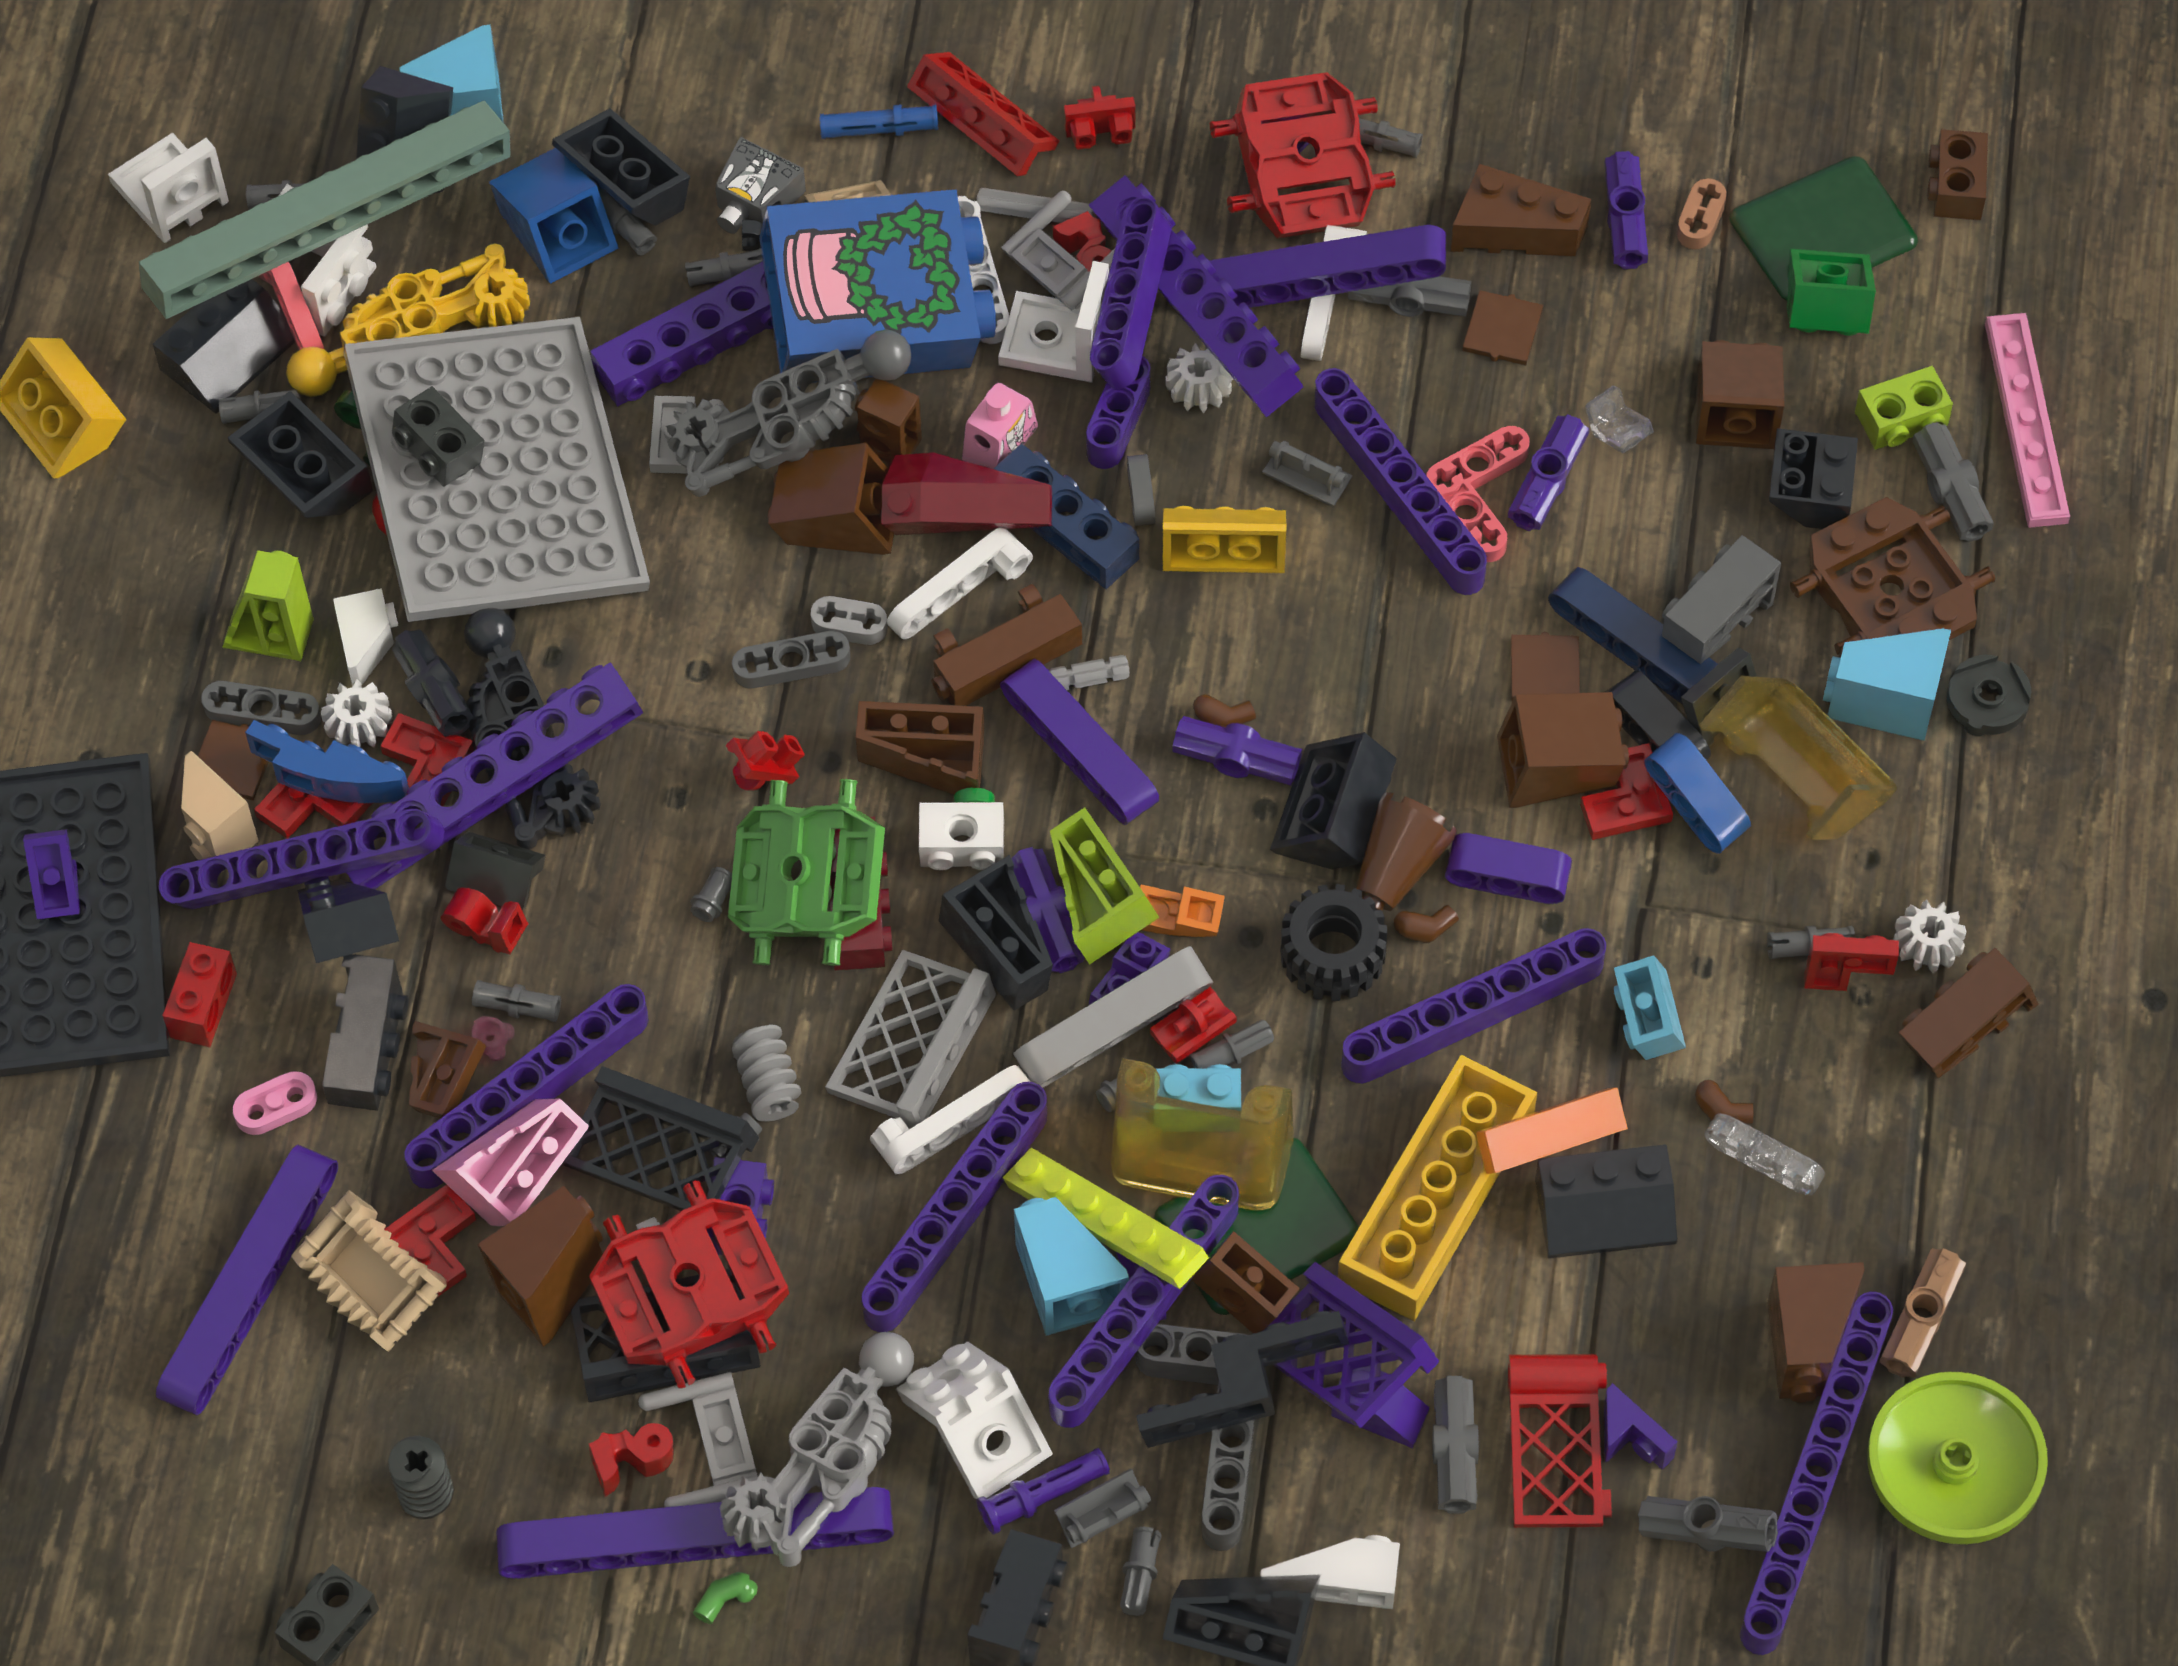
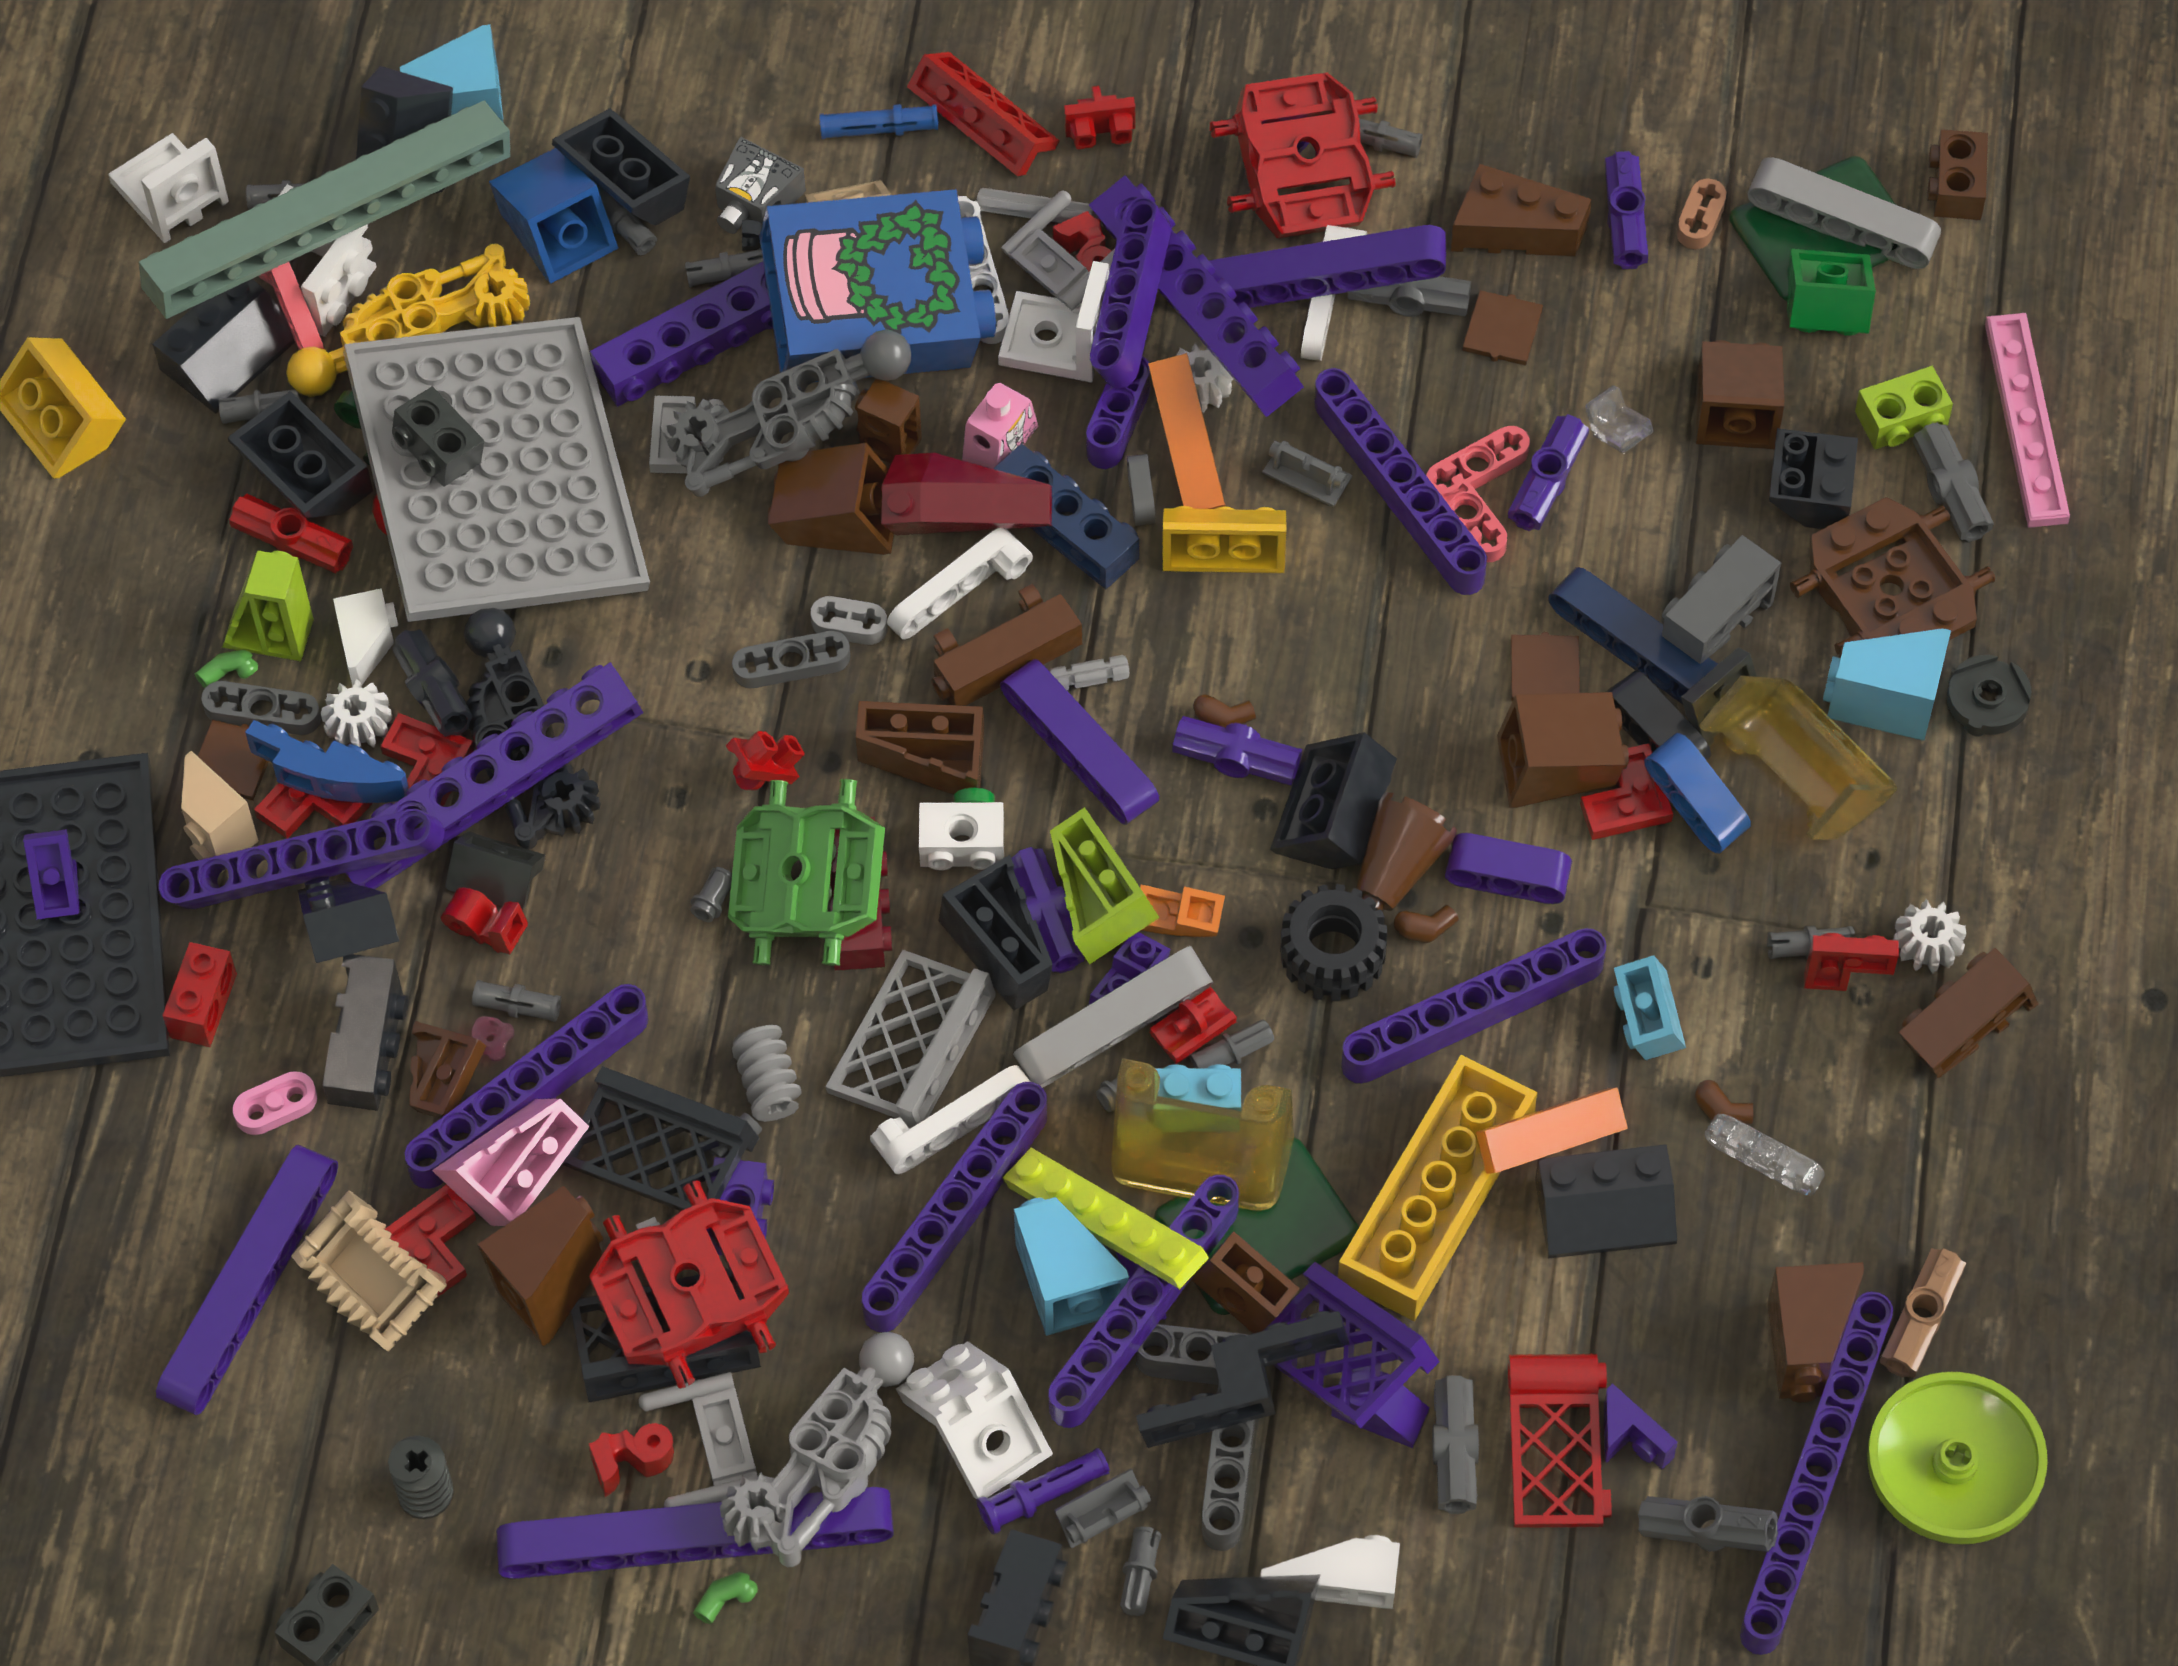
none -> bright green arm [195,649,258,688]
none -> red piece [229,494,353,574]
none -> orange tile [1148,353,1226,509]
none -> light grey beam [1748,157,1941,269]

